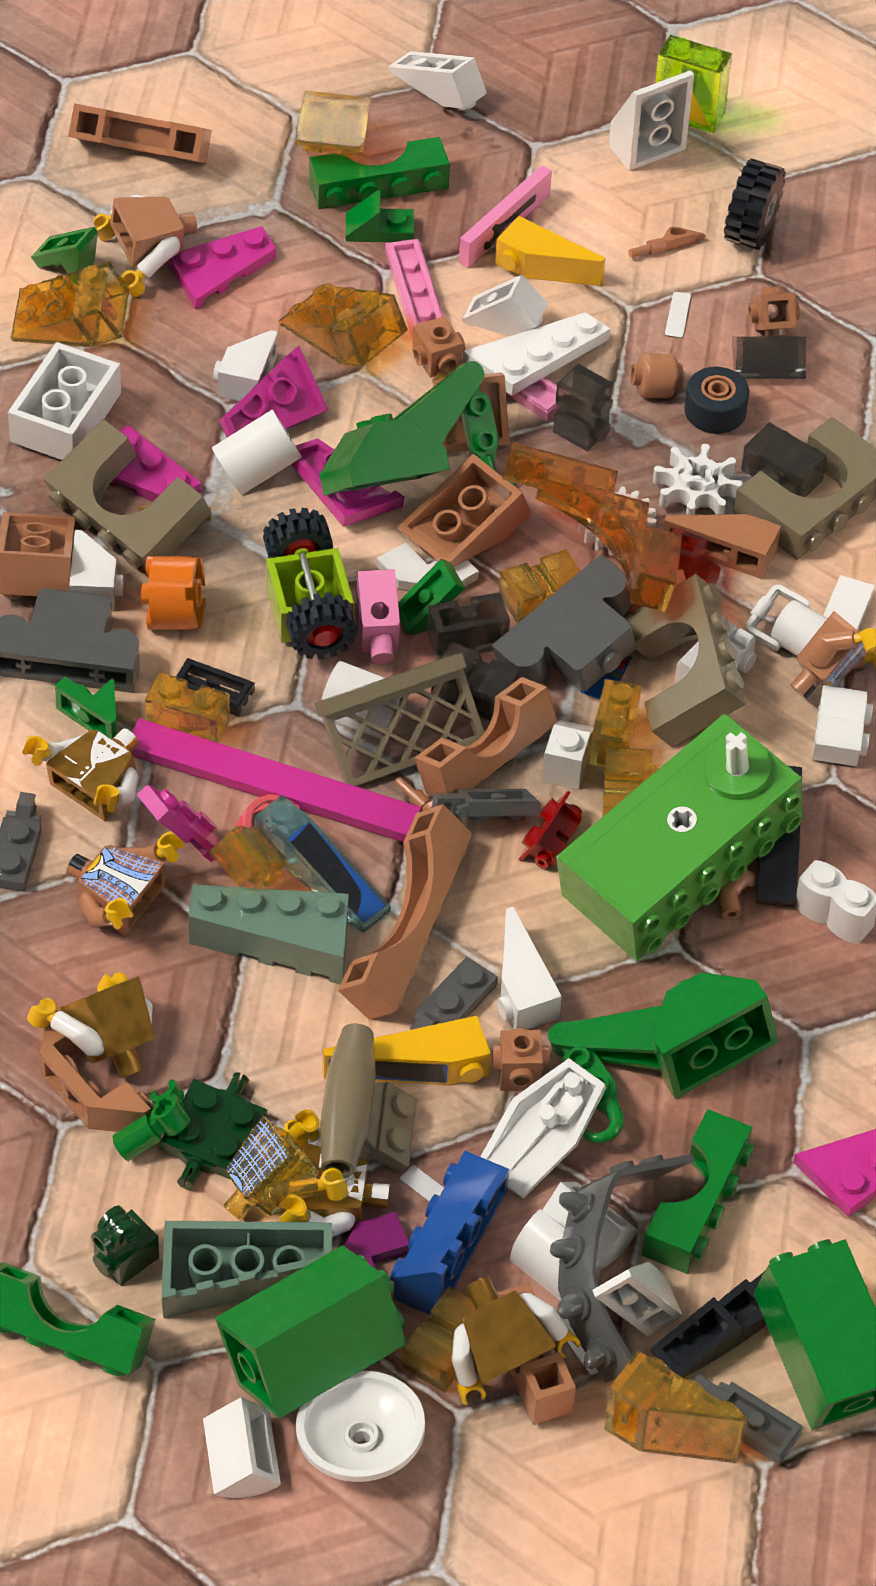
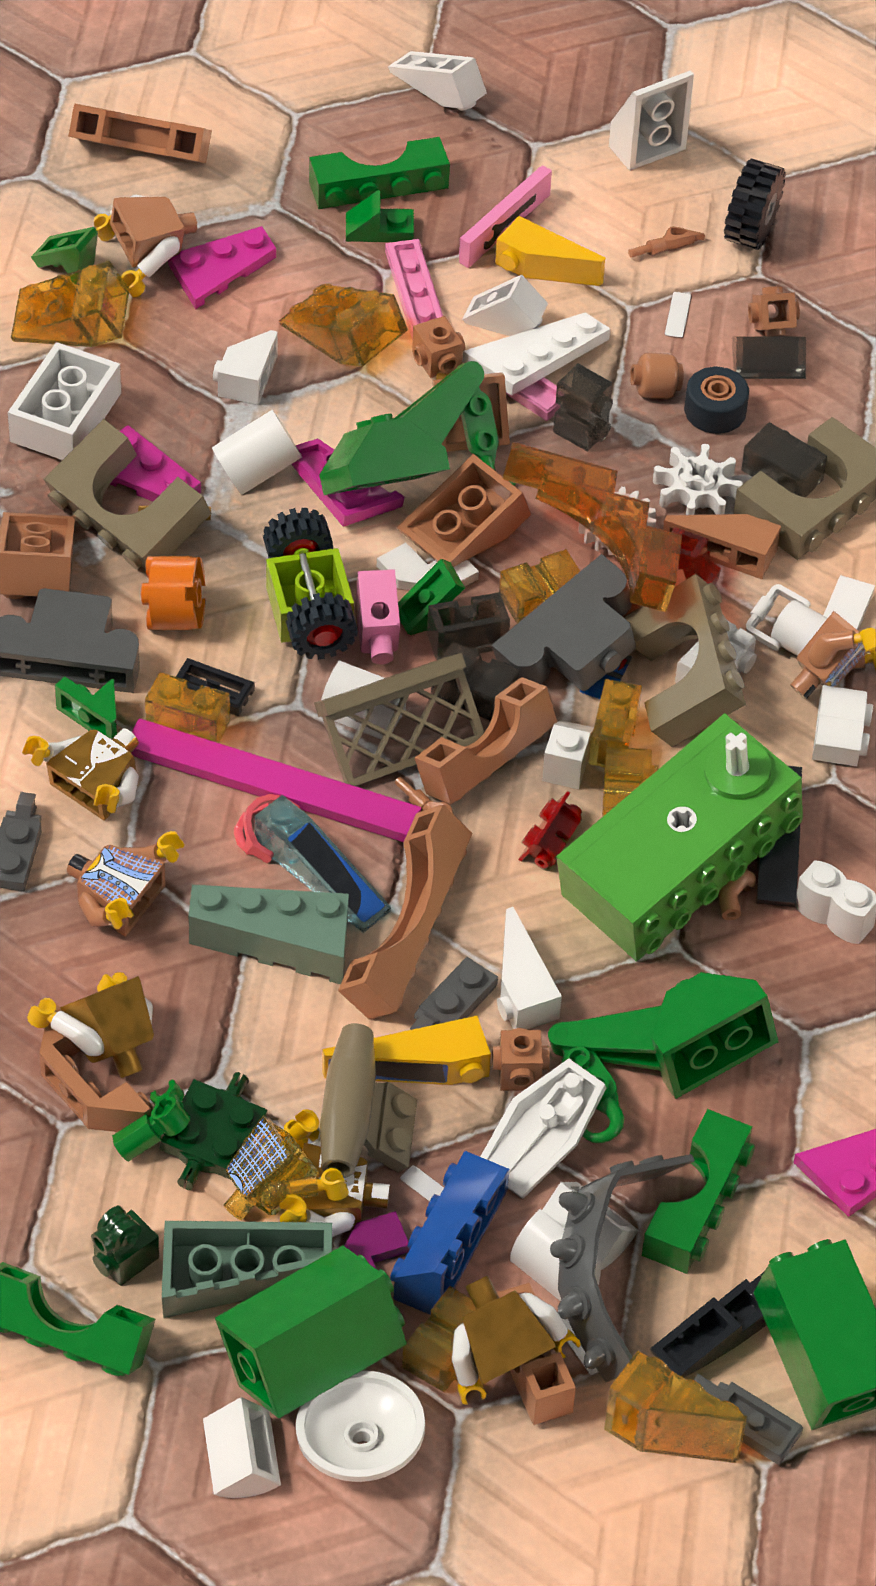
white slope [69,530,124,611] -> none
dark pink wing [137,784,243,879] -> none
clear yellow brick [209,826,289,888] -> none
dark pink wing [219,345,329,438] -> none
clear yellow slope [295,90,372,156] -> none
dark grey hinge [432,789,541,821] -> none
white slope [592,1262,683,1336] -> none
clear neon green brick [655,34,732,134] -> none

